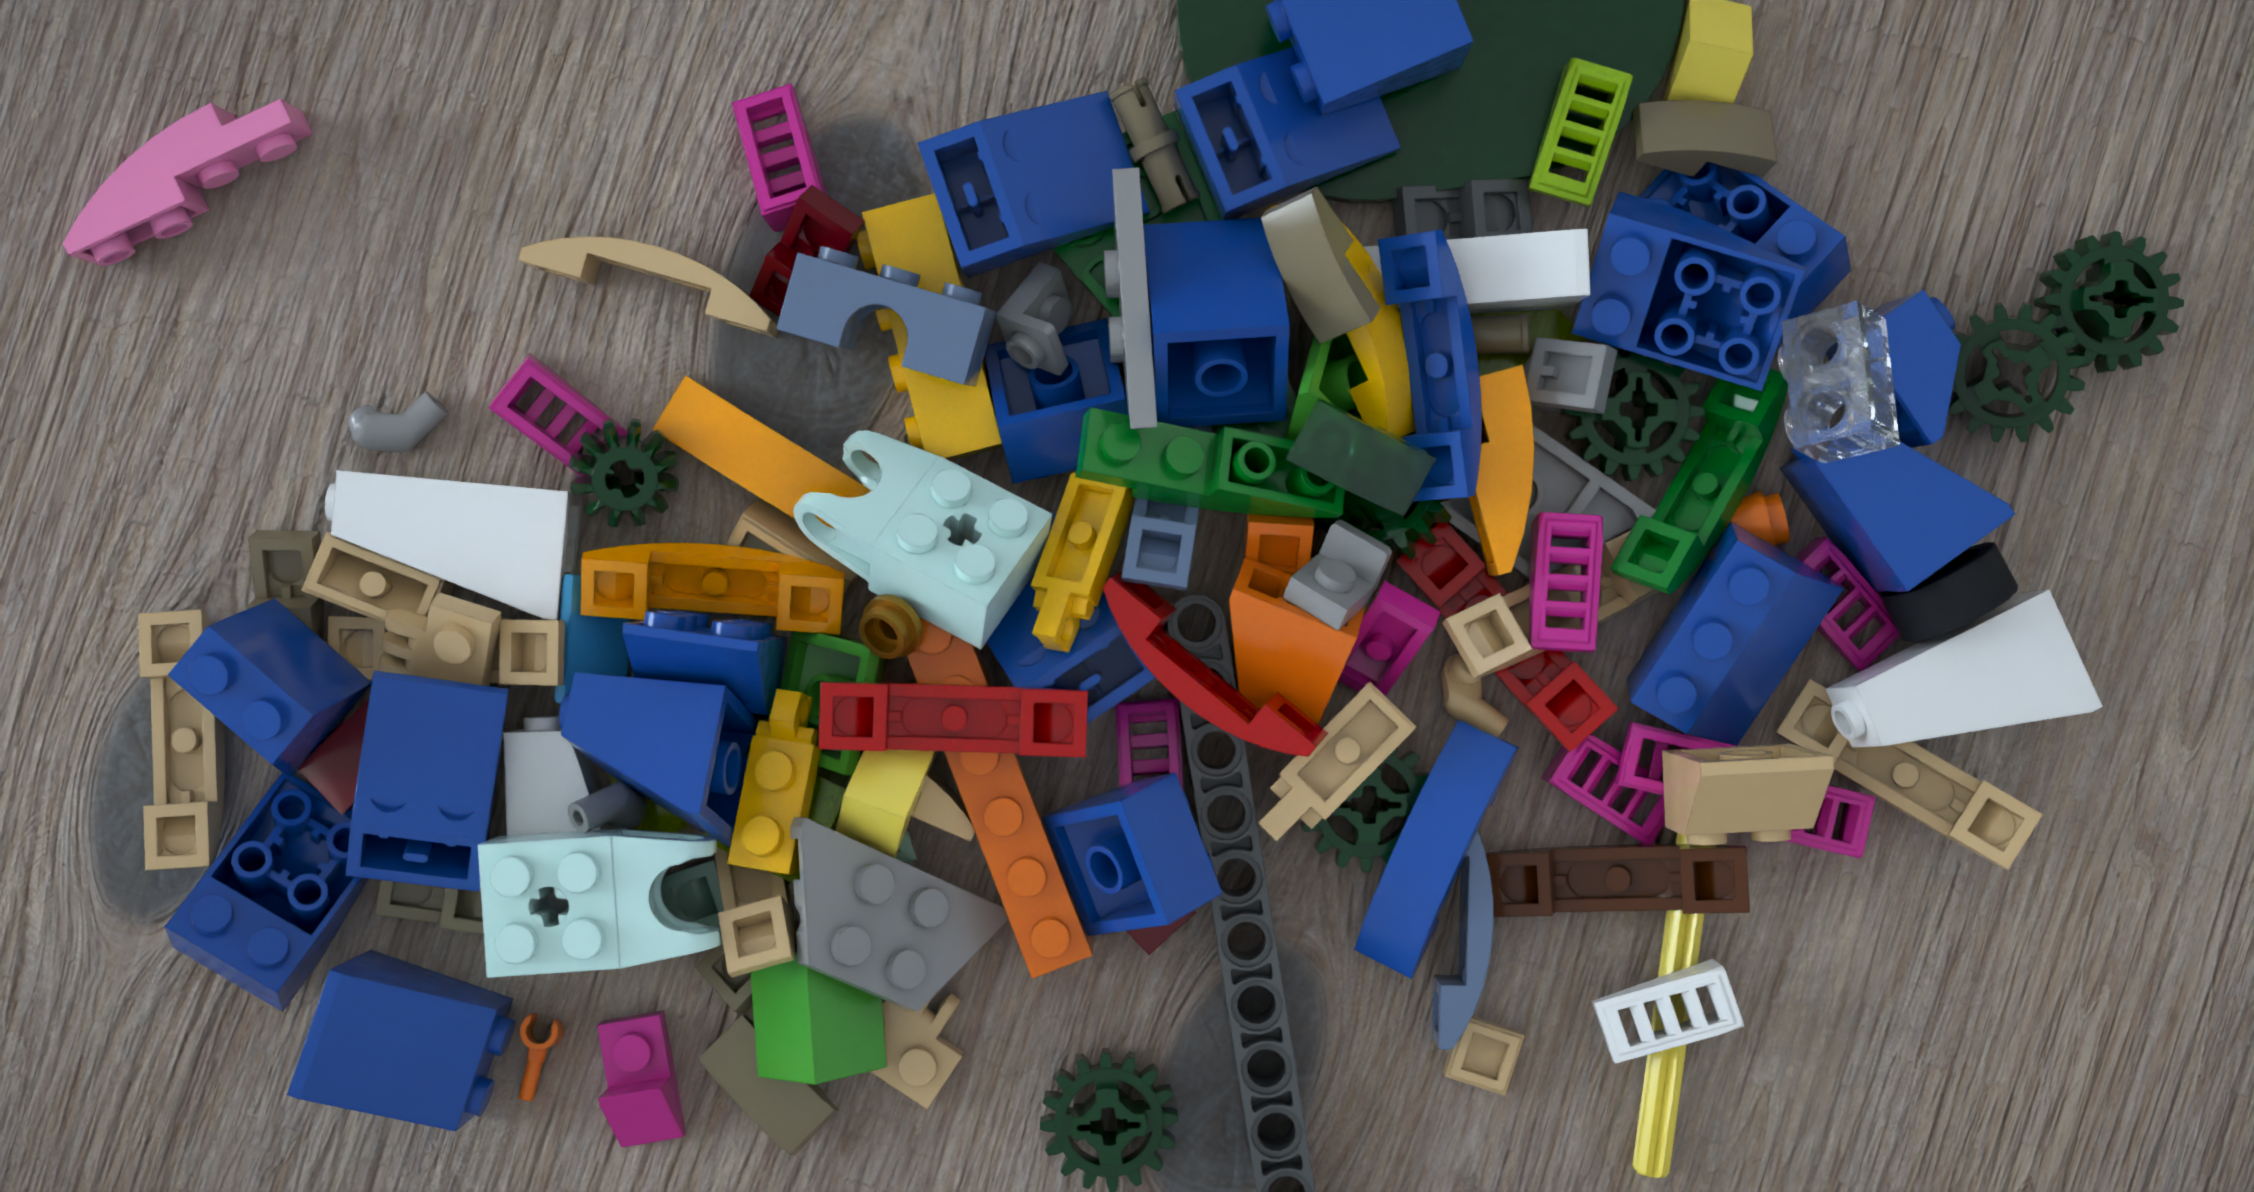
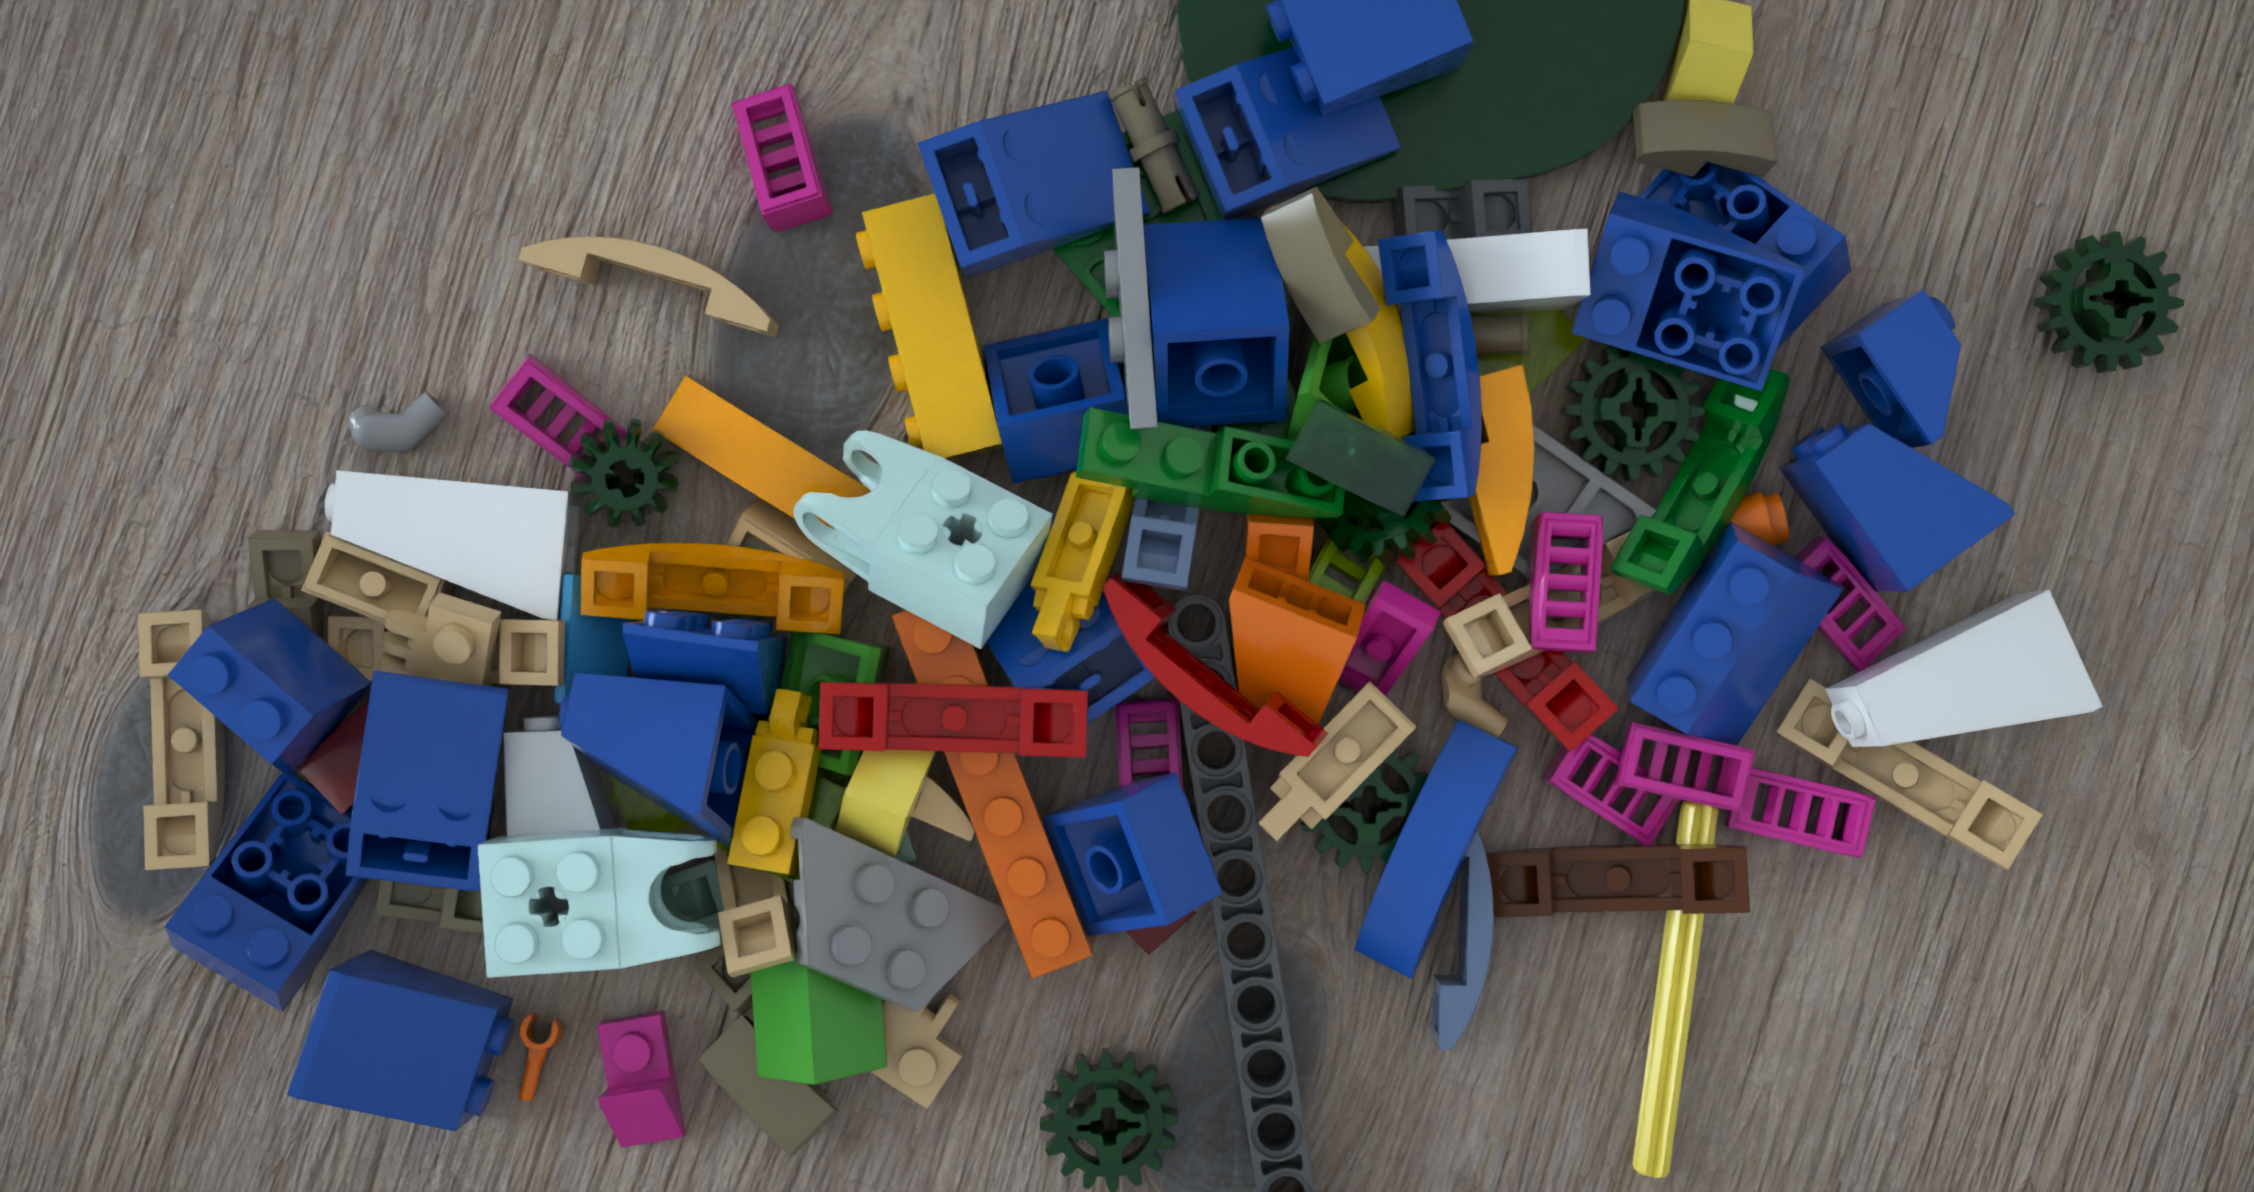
bright pink slope [63,99,313,266] -> none
light grey arm [568,781,647,833] -> none
dark red slope [749,185,865,317] -> none
sand blue arch [776,246,997,387] -> none
pearl gold plate [859,594,923,659] -> none
light grey bracket [996,262,1074,375] -> none
light grey bracket [1282,520,1392,631] -> none
tan tile [1442,1016,1525,1096] -> none
light grey bracket [1524,337,1617,414] -> none
lime slope [1527,58,1633,208] -> none
white slope [1592,959,1744,1064] -> none
tan slope [1662,744,1834,845] -> none
clear brick [1778,301,1900,464] -> none
black tyre [1882,542,2018,643] -> none
dark green gear [1948,302,2086,442] -> none

